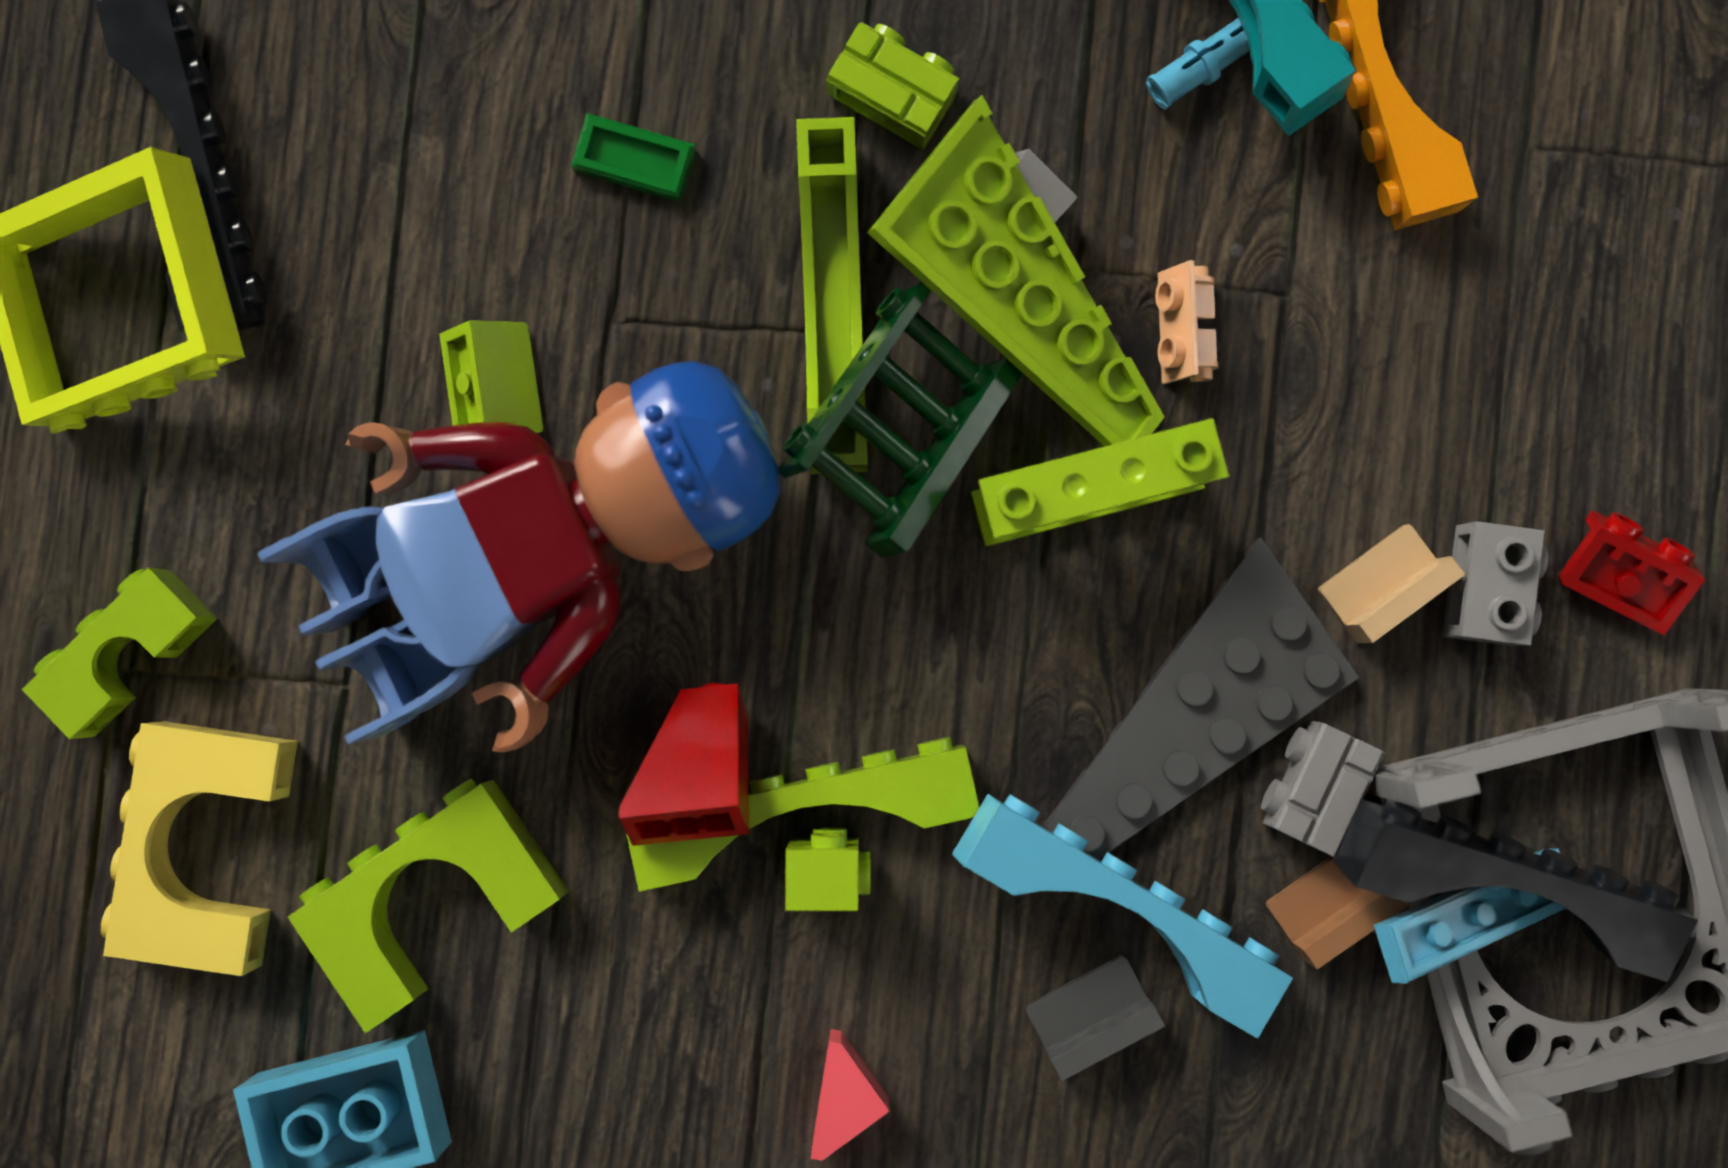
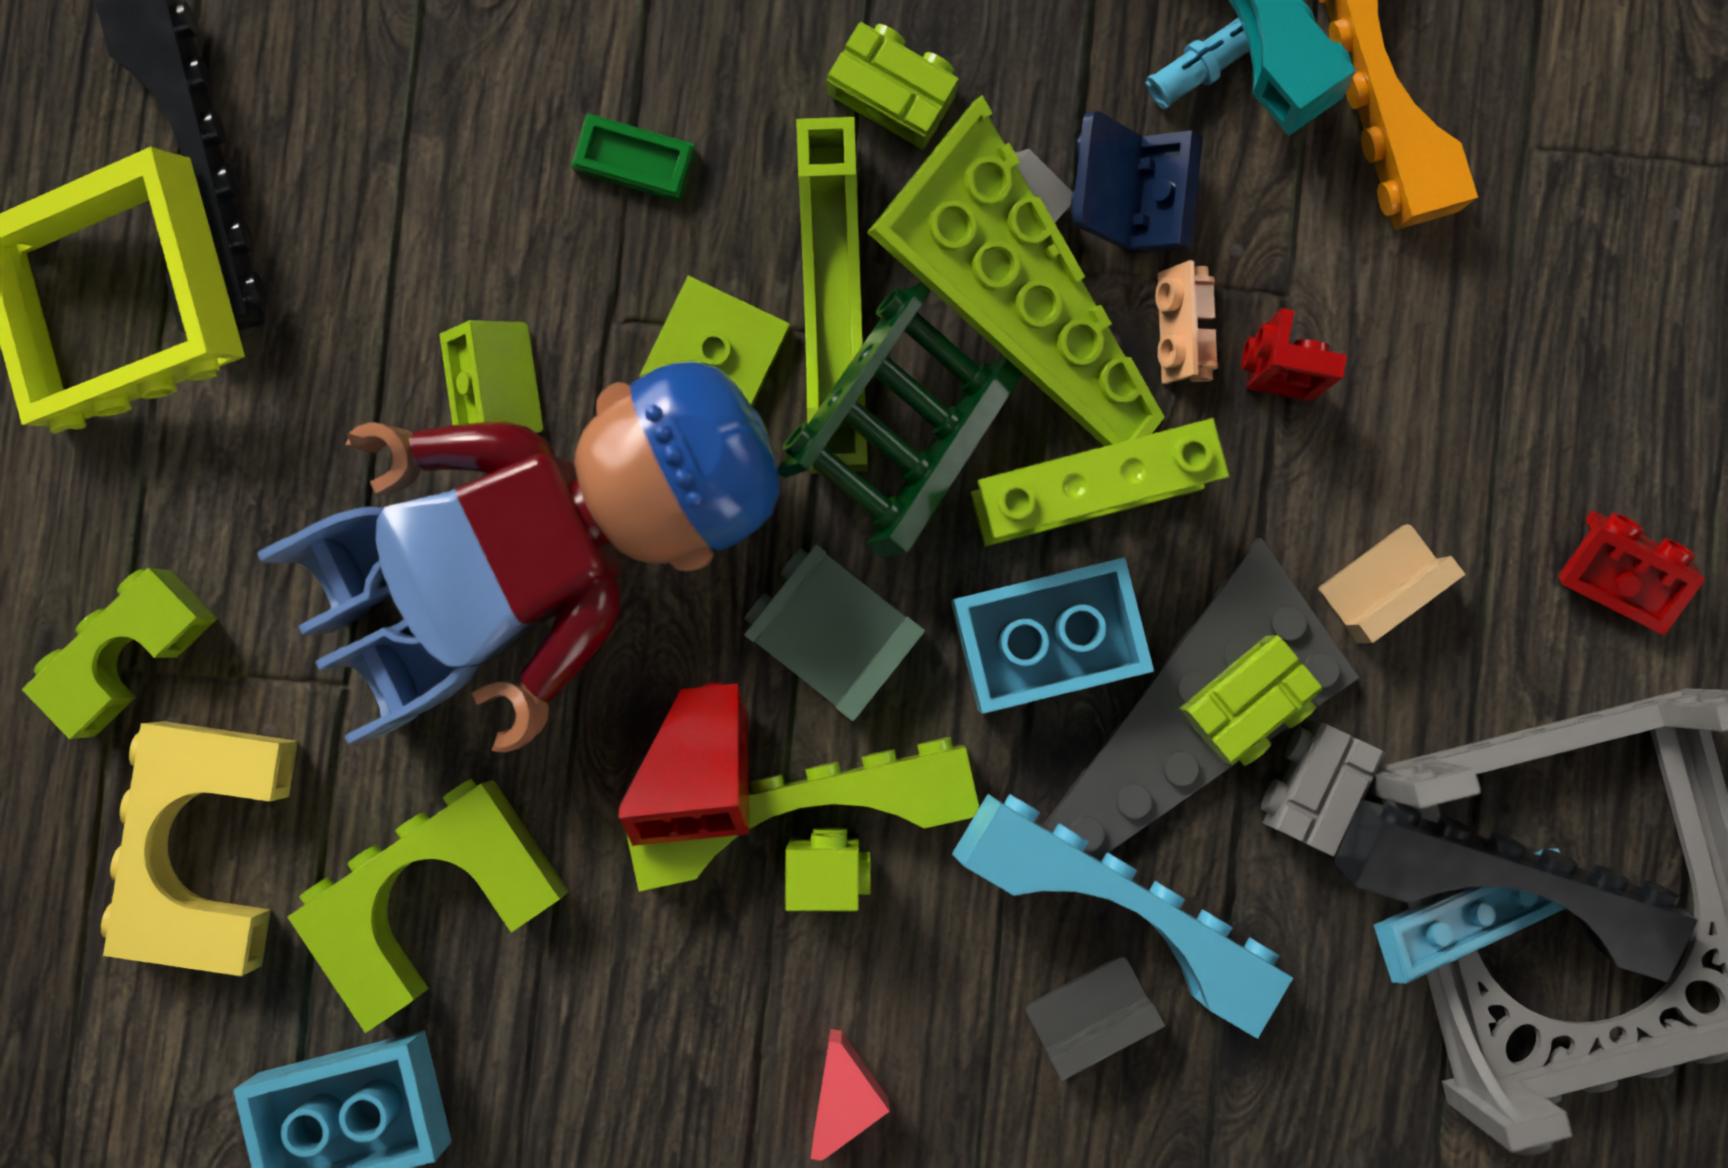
medium nougat panel [1266,856,1413,969] -> none
light grey brick [1442,521,1548,646] -> none
none -> lime plate [639,275,791,406]
none -> sand green panel [744,544,925,721]
none -> medium azure brick [951,557,1154,714]
none -> dark blue bracket [1071,111,1203,254]
none -> lime brick [1179,635,1323,766]
none -> red bracket [1241,308,1347,401]

